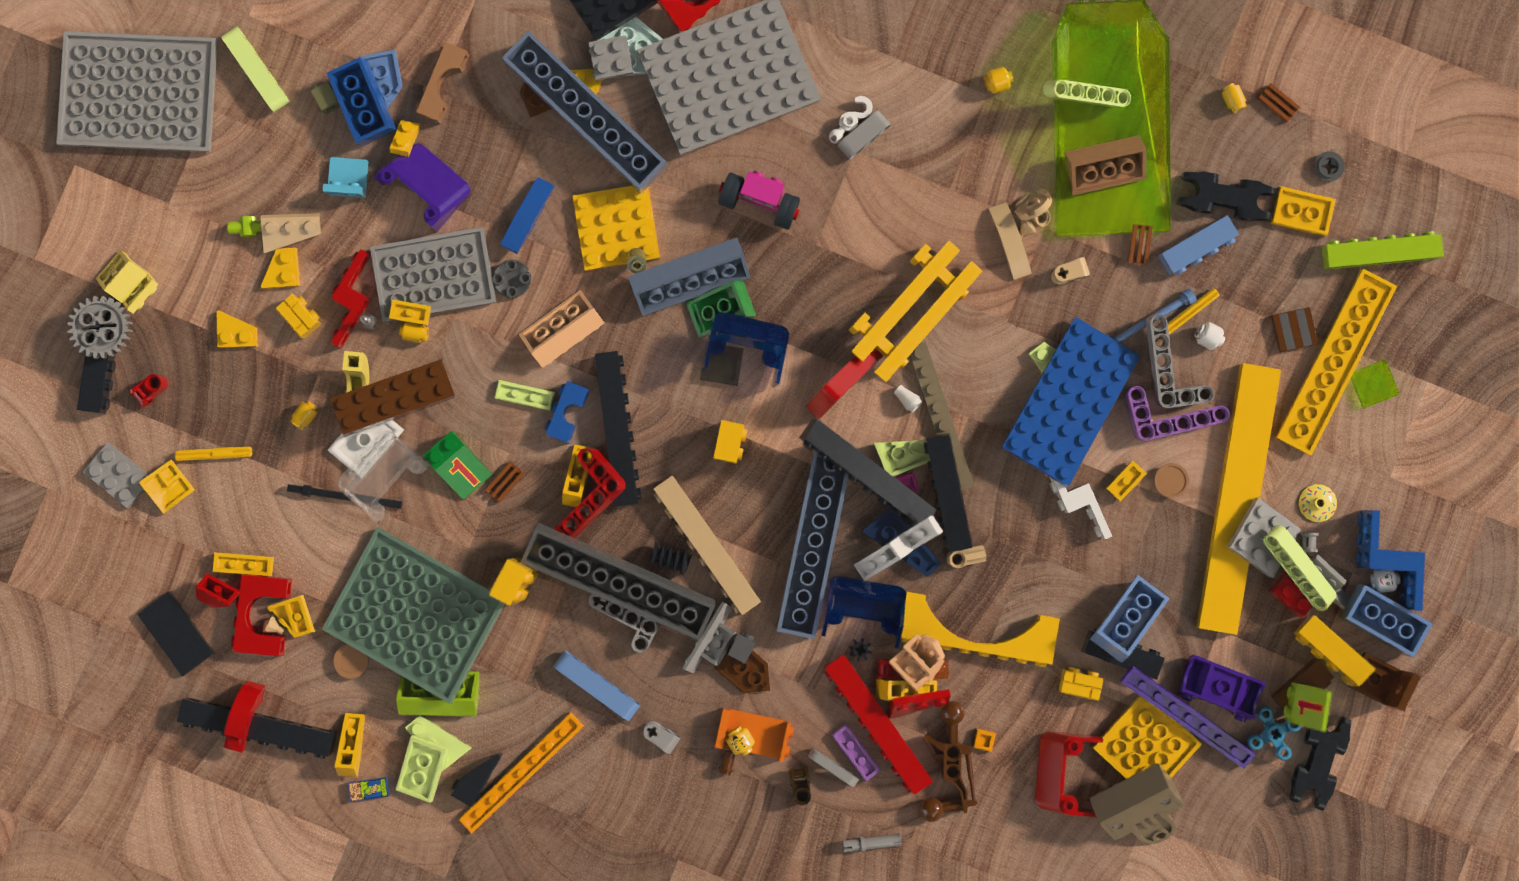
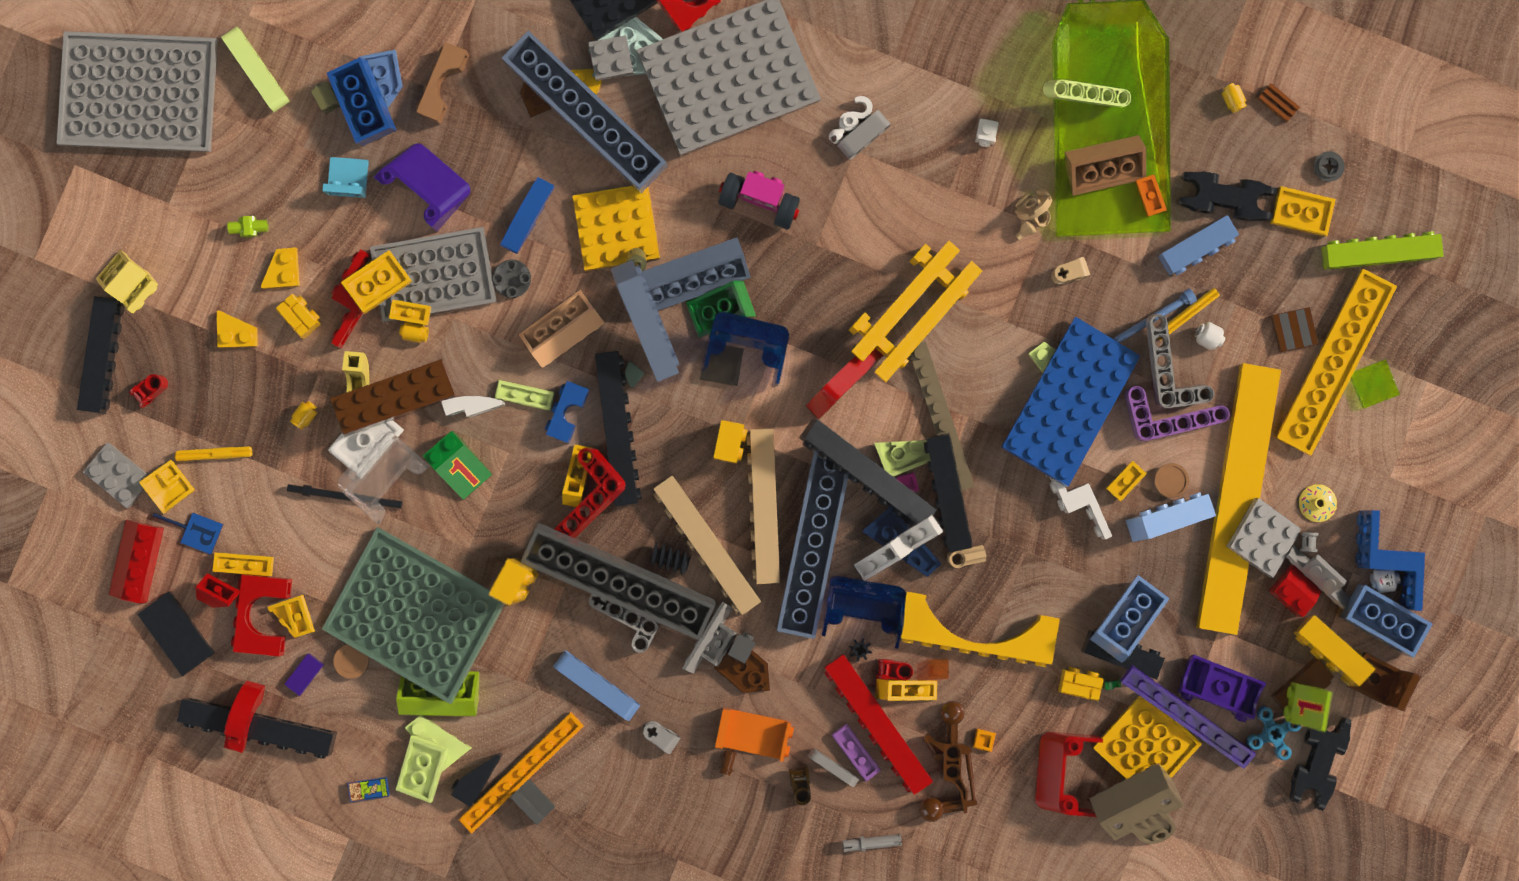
light grey gear [67,296,133,359] -> none
tan wing [260,213,321,253] -> none
tan rock [262,616,285,635] -> none
yellow slope [335,713,365,777] -> none
clear piece [359,313,378,330] -> none
yellow plate [390,119,420,157] -> none
dark orange tile [485,461,525,503] -> none
yellow head [726,726,755,756] -> none
red wing [887,689,951,719] -> none
light nougat piece [889,634,944,691] -> none
white cone [894,385,922,413] -> none
yellow head [984,67,1013,94] -> none
tan slope [988,202,1032,280] -> none
dark orange tile [1127,224,1153,265] -> none
yellowish green beam [1263,525,1336,611] -> none
none -> red slope [109,520,164,604]
none -> blue piece [152,513,224,555]
none -> dark purple tile [284,653,324,696]
none -> yellow plate [341,250,412,314]
none -> white slope [441,396,506,418]
none -> dark grey panel [510,779,555,825]
none -> sand blue brick [611,260,680,382]
none -> sand green tile [626,362,645,388]
none -> tan brick [747,429,780,584]
none -> white bracket [975,118,999,147]
none -> green tile [1102,679,1122,690]
none -> light blue wedge [1125,492,1216,542]
none -> orange plate [1135,174,1167,217]

